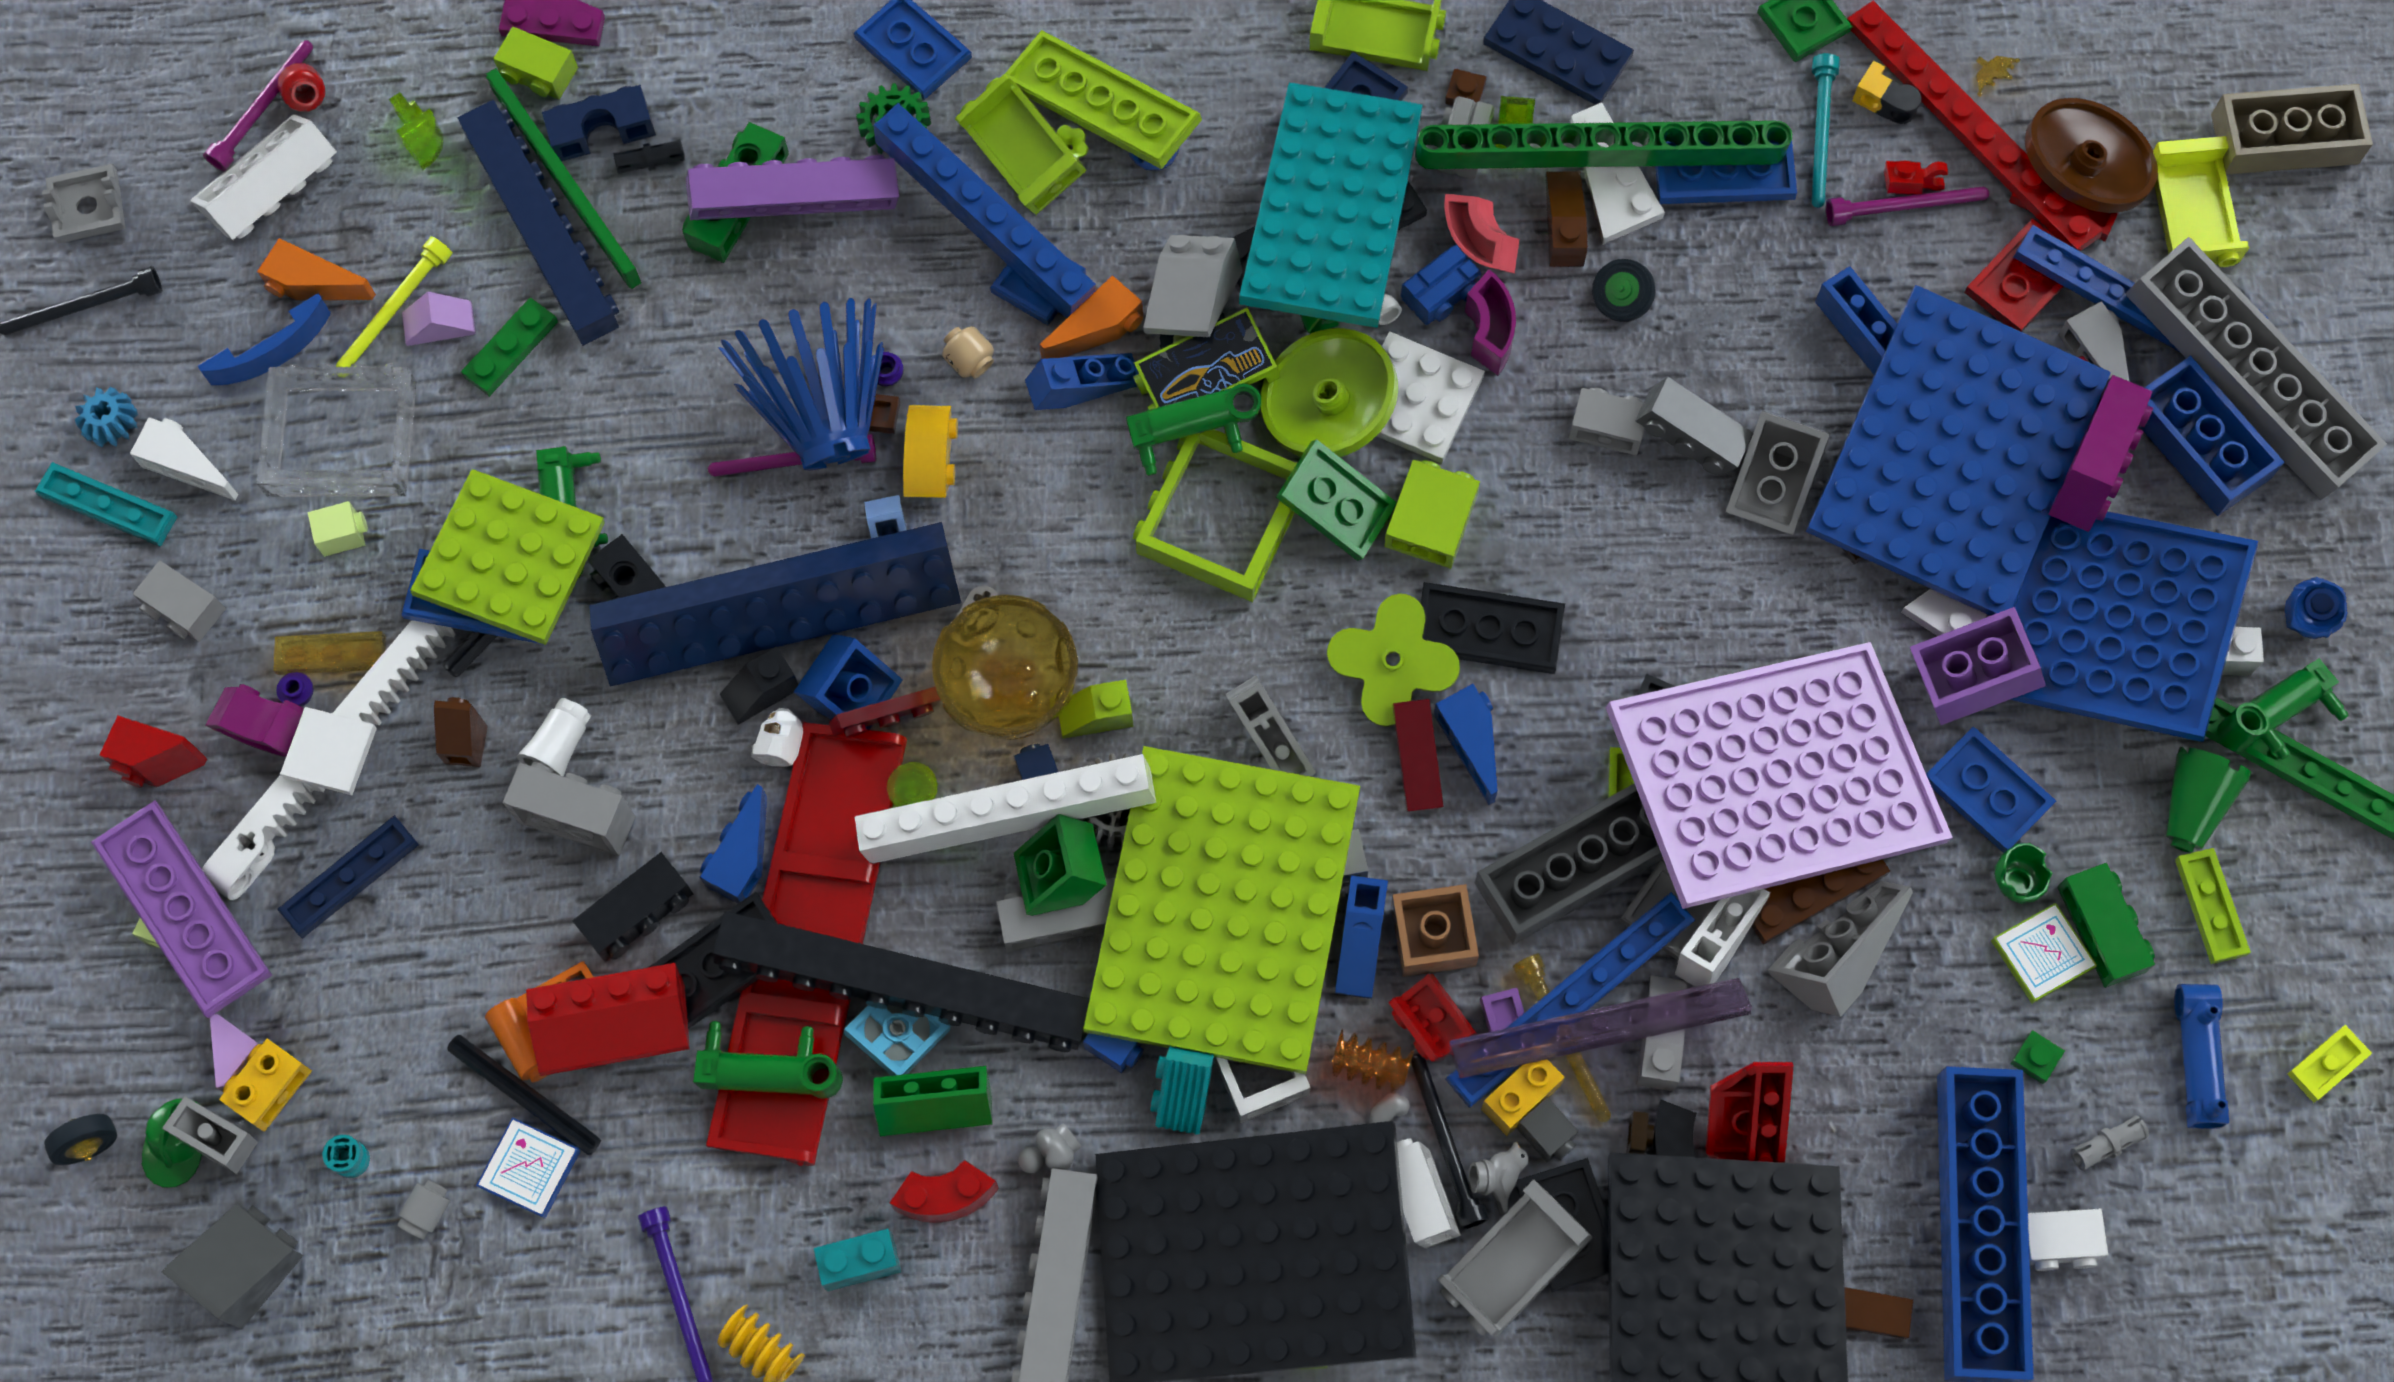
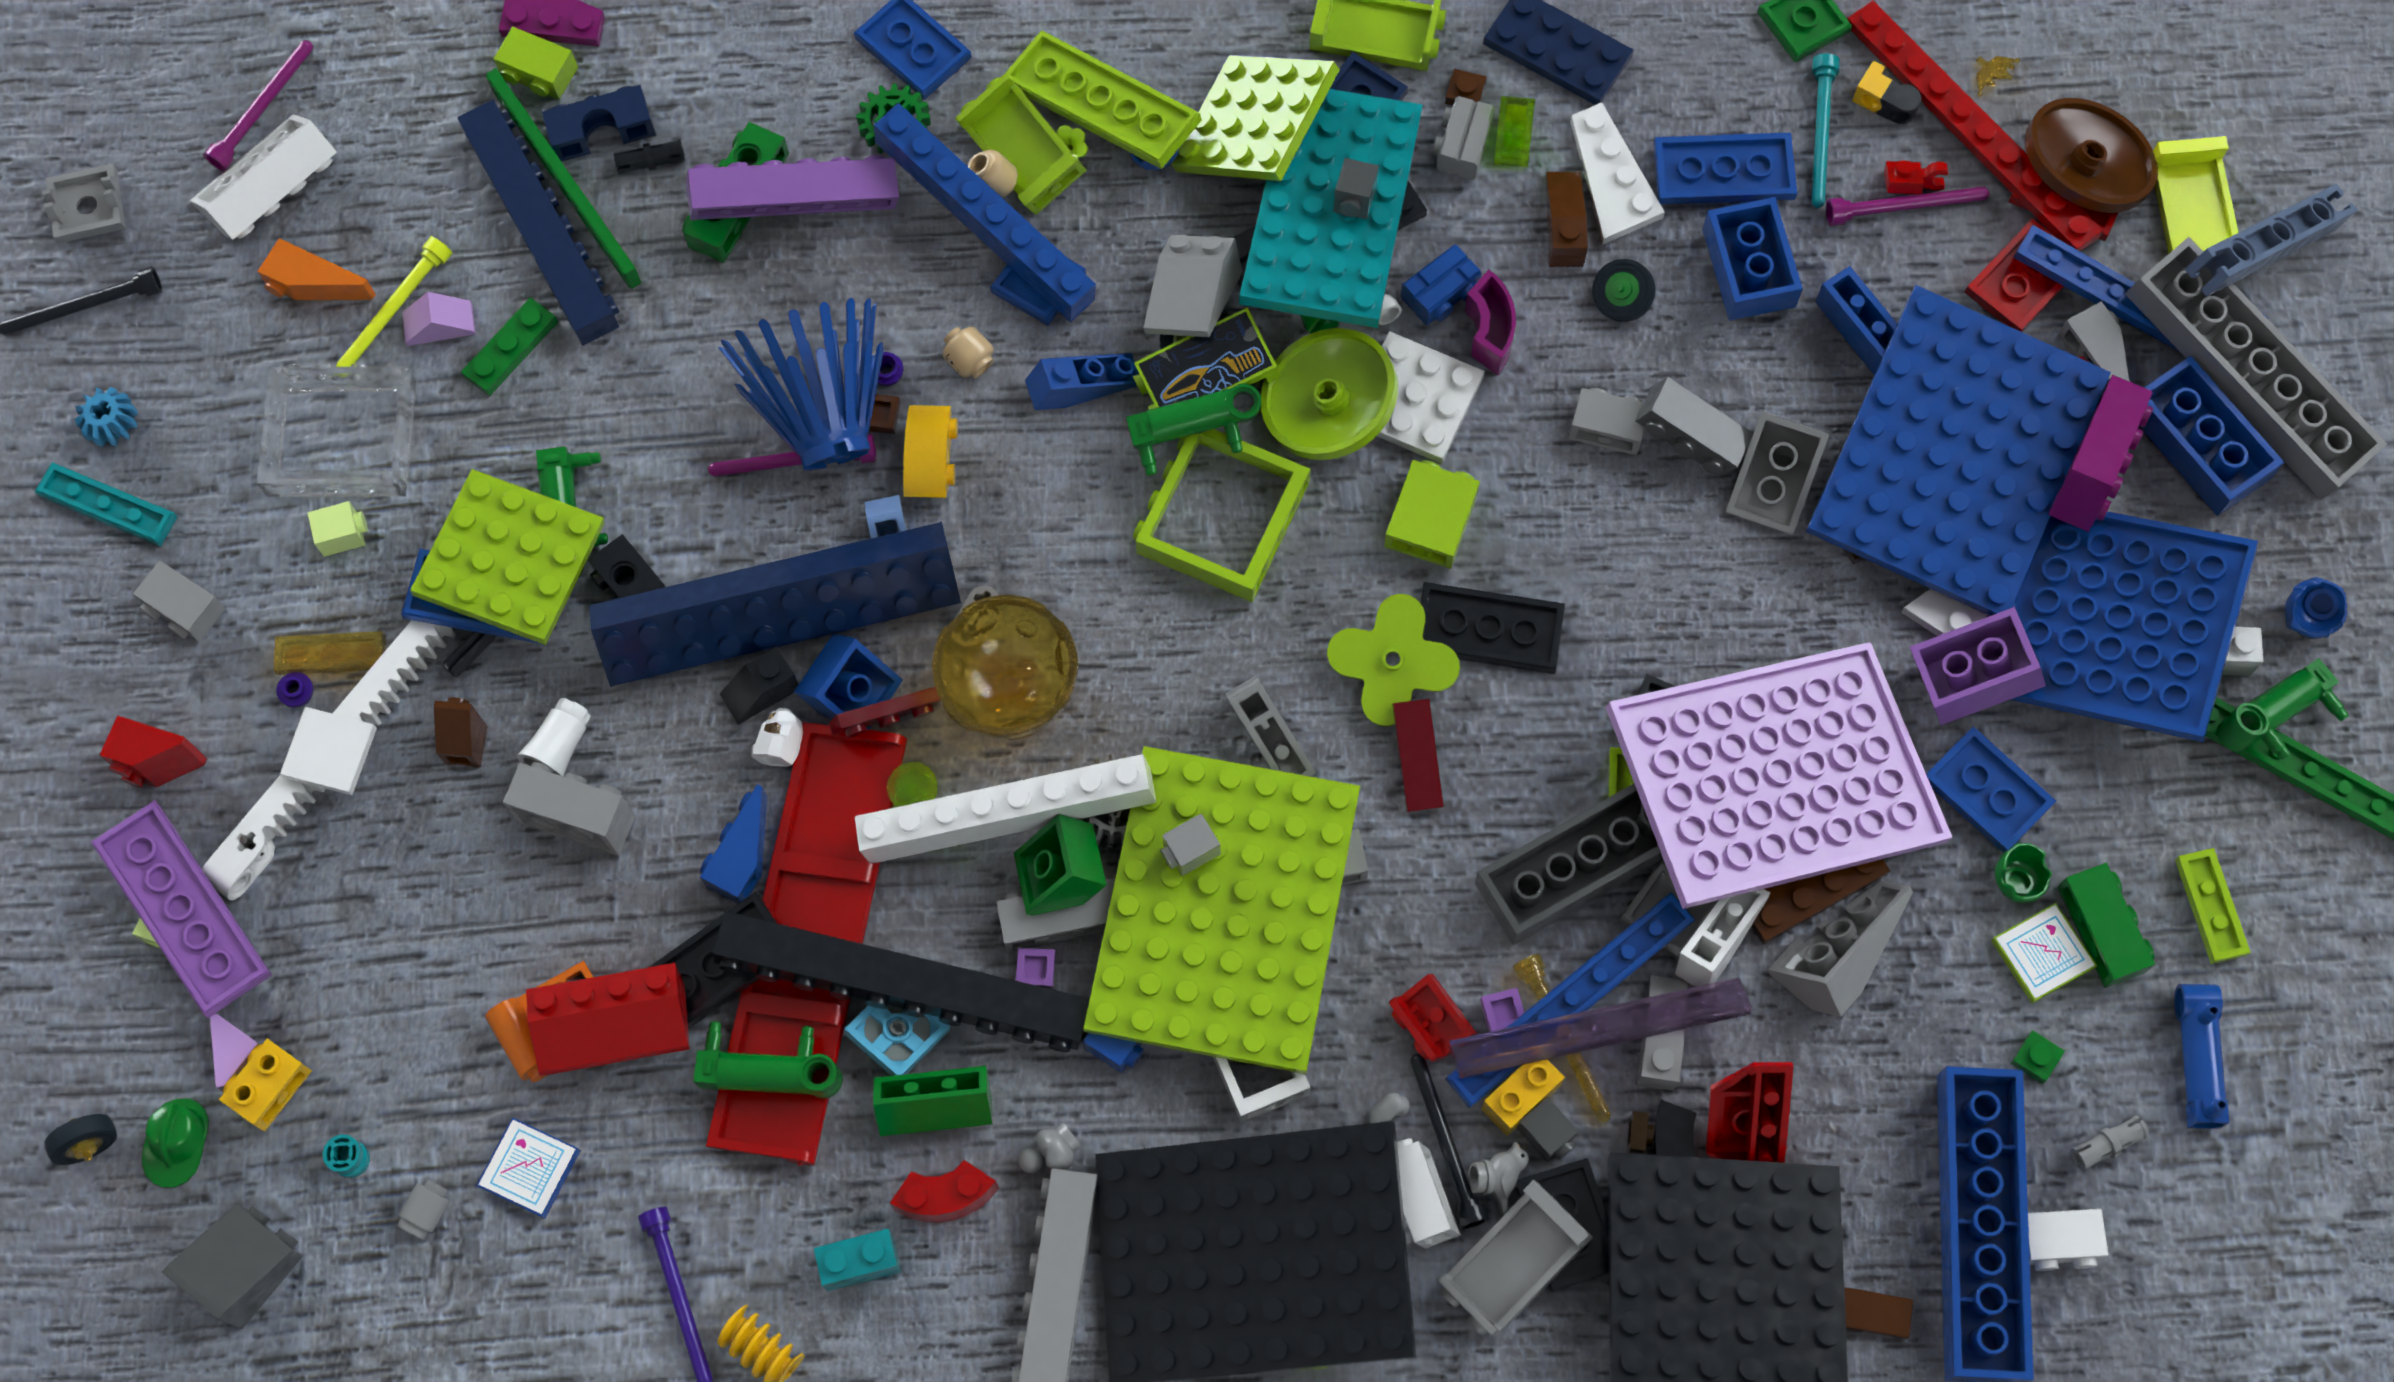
white slope [130,417,238,500] -> none
light grey slope [162,1096,258,1175] -> none
blue slope [198,293,331,386] -> none
magenta brick [205,684,304,757] -> none
dark blue tile [277,815,419,939] -> none
red head [278,63,325,112] -> none
clear neon green brick [389,92,444,170] -> none
black axle [447,1035,601,1155] -> none
black brick [572,852,693,962] -> none
dark blue brick [1014,744,1058,780] -> none
orange slope [1039,275,1143,359] -> none
lime slope [1057,679,1134,739] -> none
teal brick [1150,1046,1214,1135] -> none
plate [1276,439,1397,561] -> none
clear orange piece [1332,1029,1414,1094] -> none
blue slope [1335,875,1388,999] -> none
medium nougat brick [1391,884,1479,977] -> none
green beam [1415,120,1793,169] -> none
blue slope [1434,684,1498,805] -> none
coral brick [1444,194,1520,274] -> none
green cone [2166,747,2251,853] -> none
dark tan brick [2211,84,2373,175] -> none
neon yellow plate [2287,1025,2372,1103] -> none
none -> tan head [968,149,1018,198]
none -> medium lavender plate [1016,948,1056,989]
none -> light grey brick [1160,814,1221,876]
none -> plate [1171,56,1340,181]
none -> dark grey brick [1333,158,1379,219]
none -> blue brick [1702,197,1803,321]
none -> sand blue piece [2185,184,2358,297]

